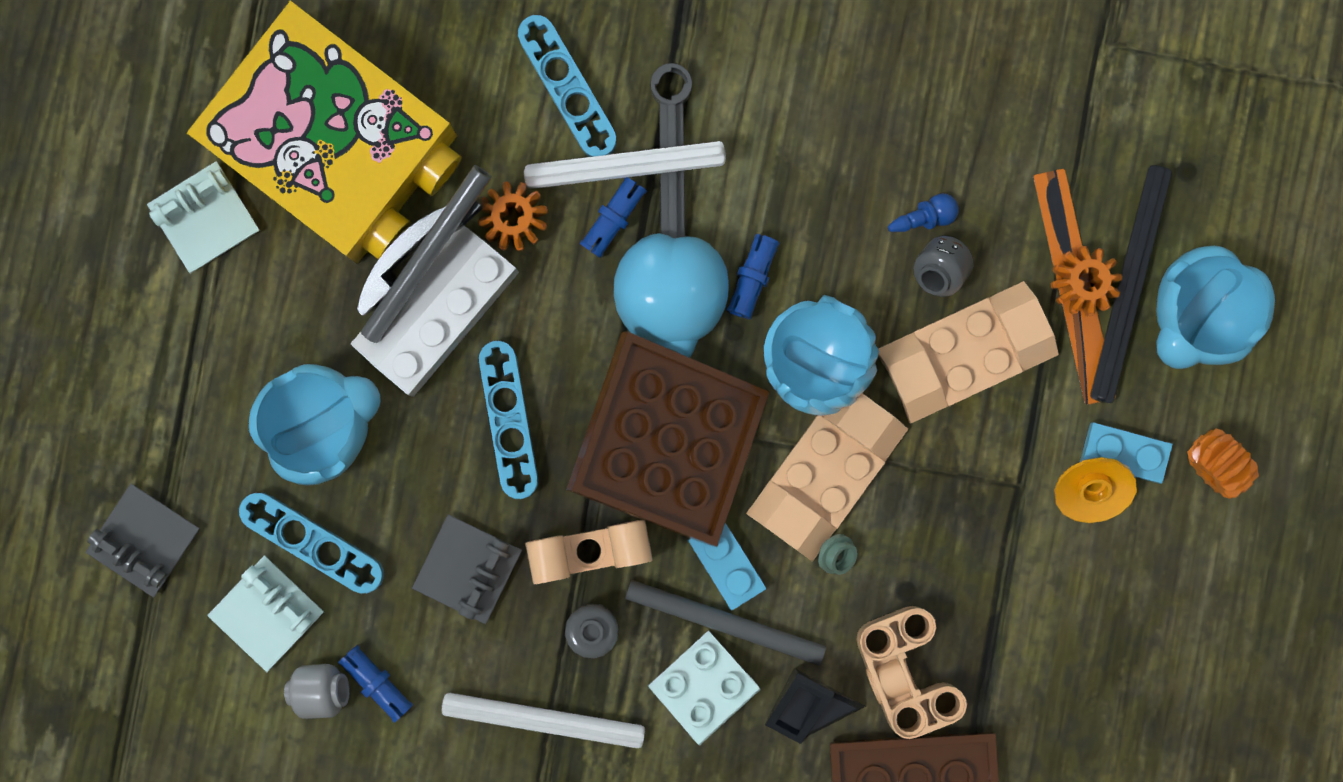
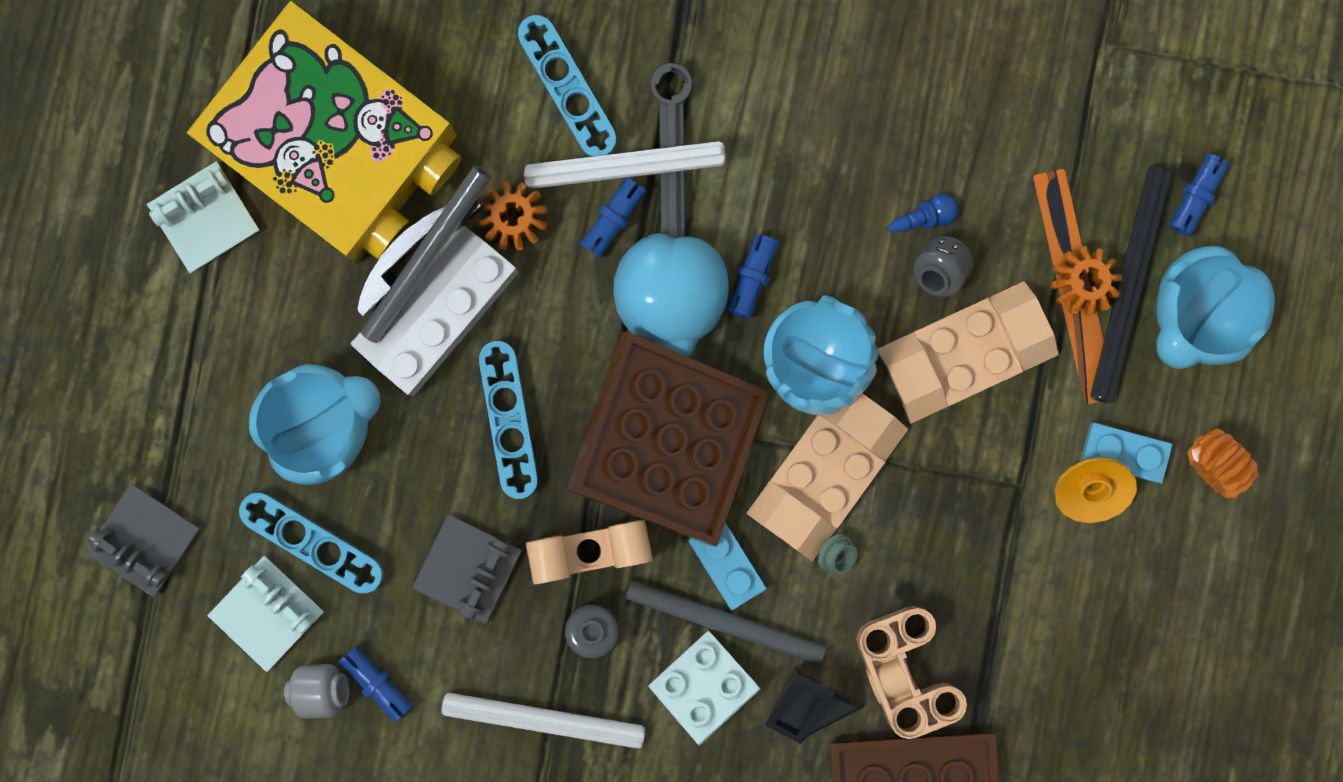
none -> blue pin [1168,153,1230,238]

